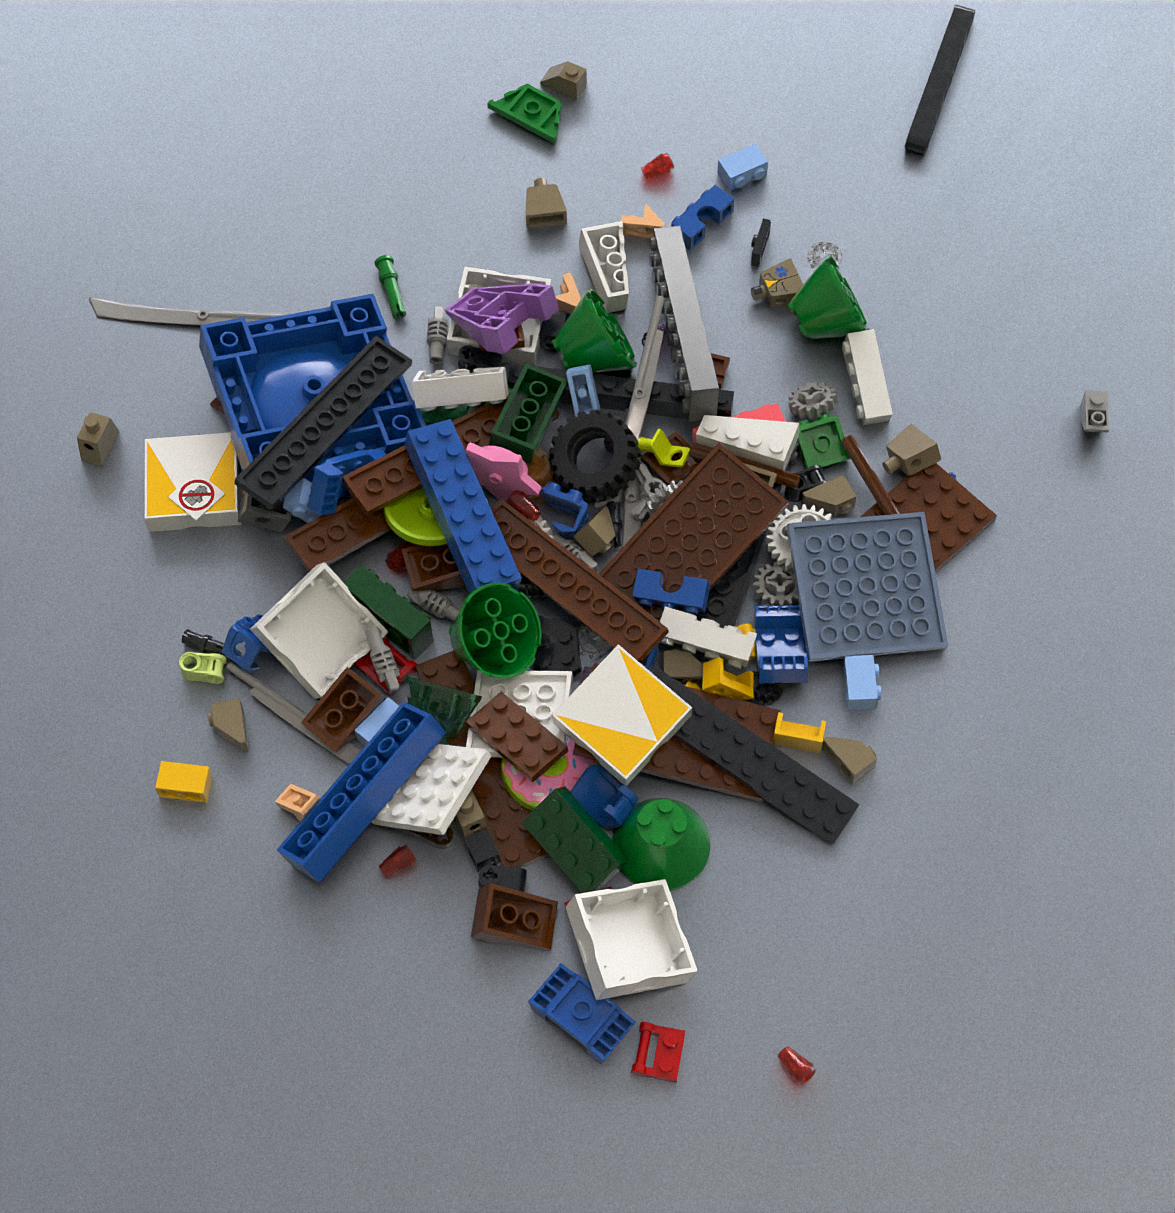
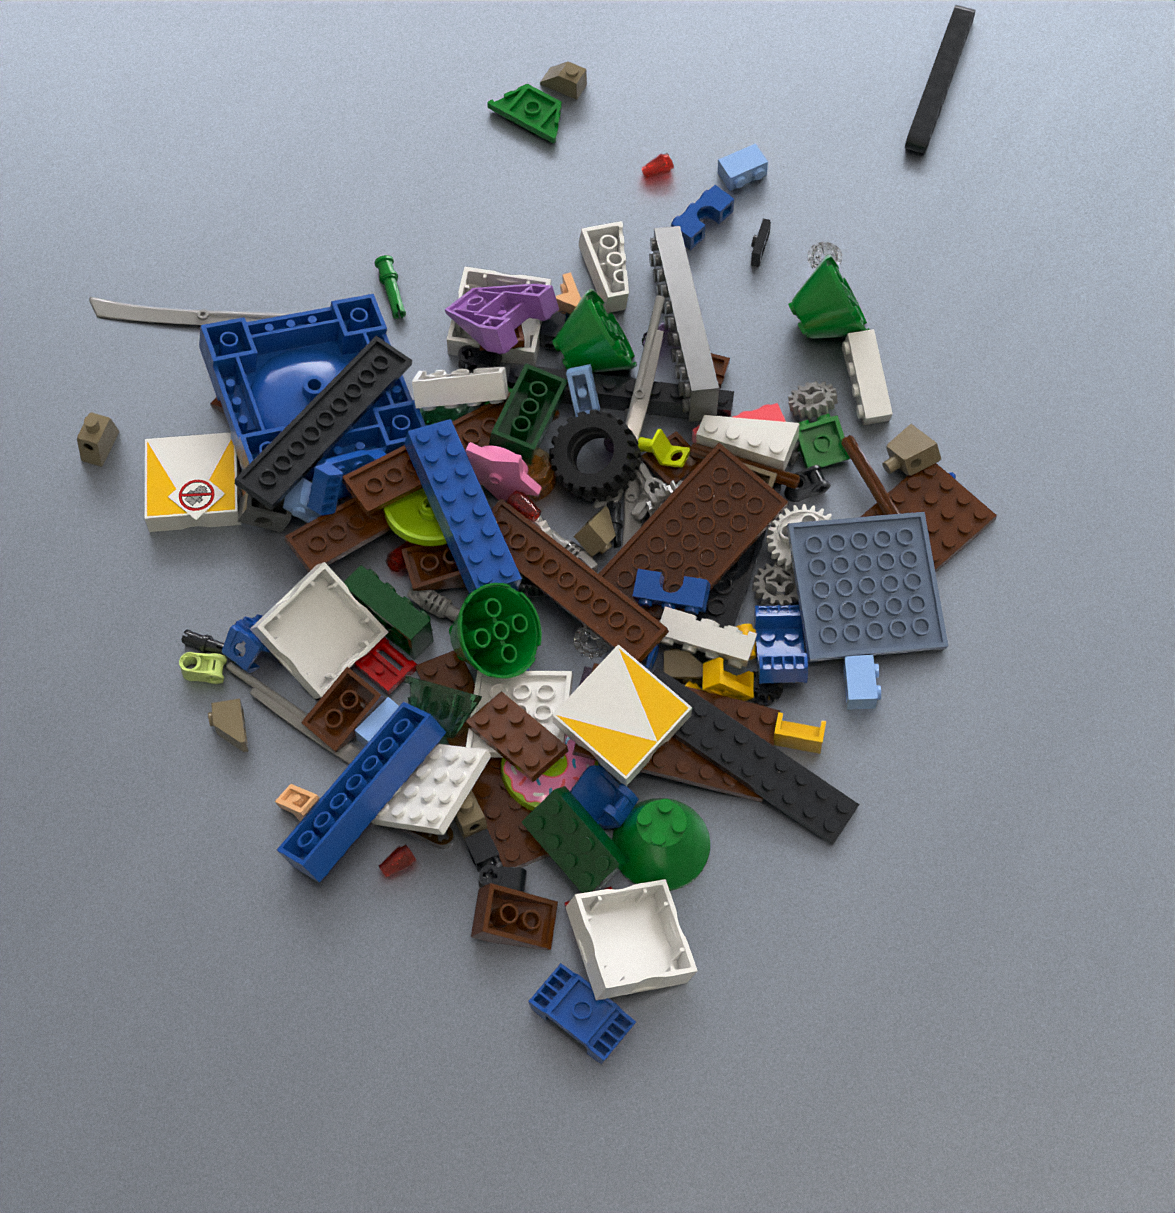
yellow panel [155,761,213,803] -> none
light grey hinge [365,626,400,693] -> none
light grey hinge [427,306,448,365] -> none
dark tan torso [525,178,567,229] -> none
black wing [533,615,582,677] -> none
blue piece [540,482,590,540] -> none
light nougat slope [621,204,664,238] -> none
red plate [631,1022,685,1083] -> none
dark tan torso [750,258,803,309] -> none
clear red cone [778,1046,816,1085] -> none
dark tan slope [801,475,857,517] -> none
dark tan slope [822,737,877,785] -> none
light grey slope [1081,390,1109,433] -> none

